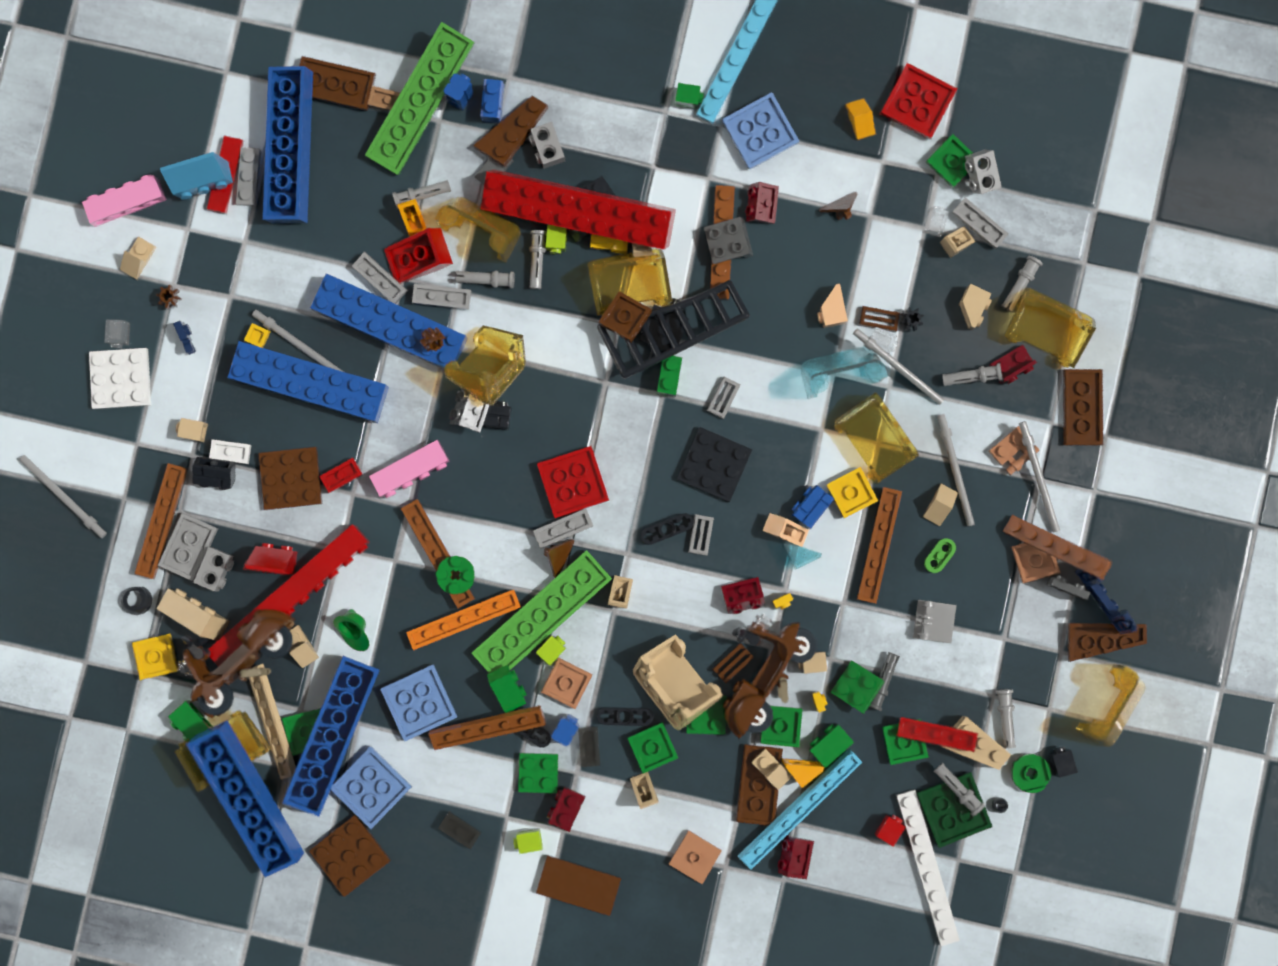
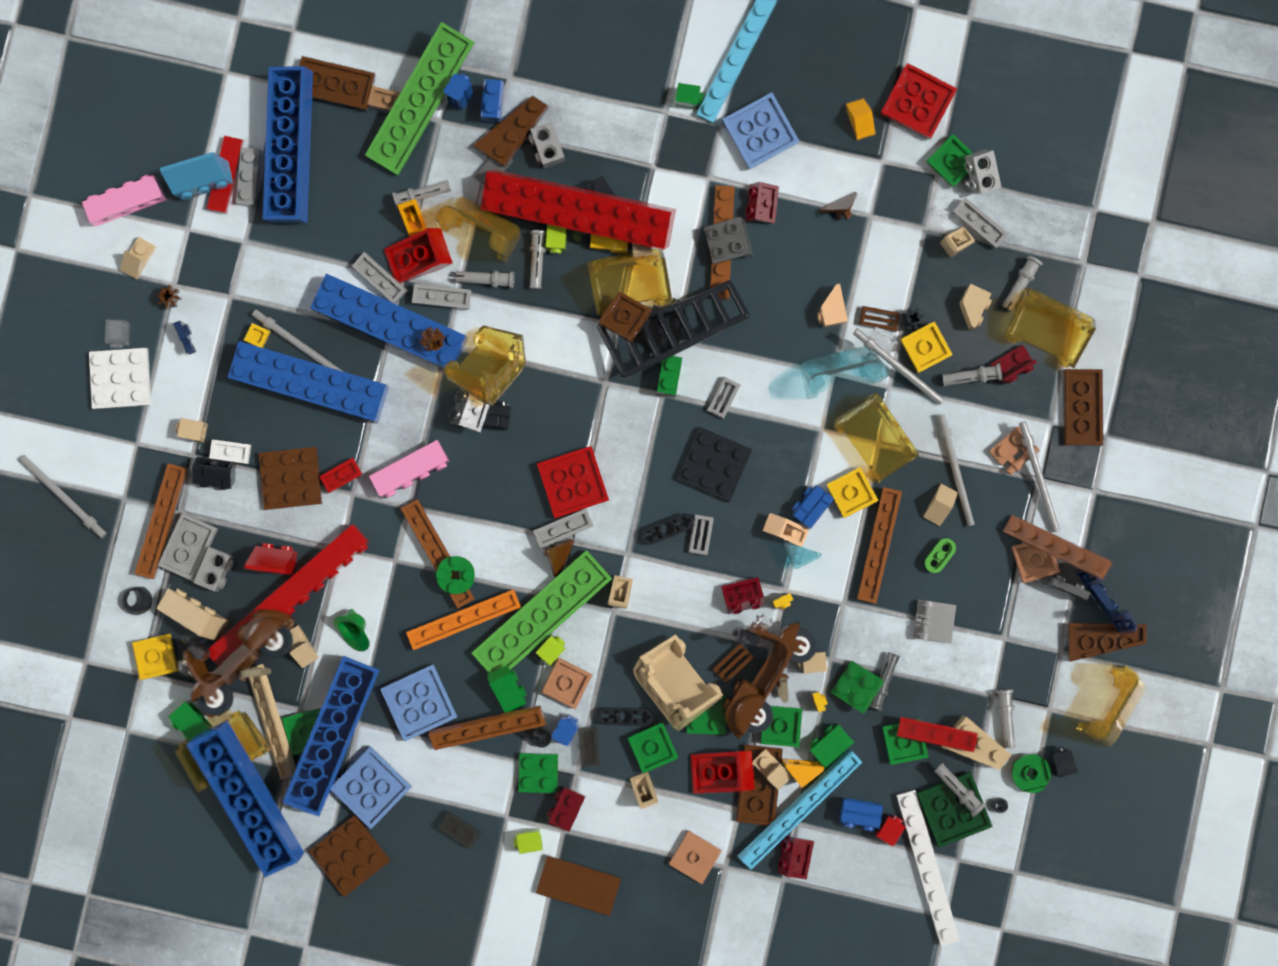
none -> red slope [691,751,755,794]
none -> blue brick [839,797,883,831]
none -> yellow plate [900,321,953,373]

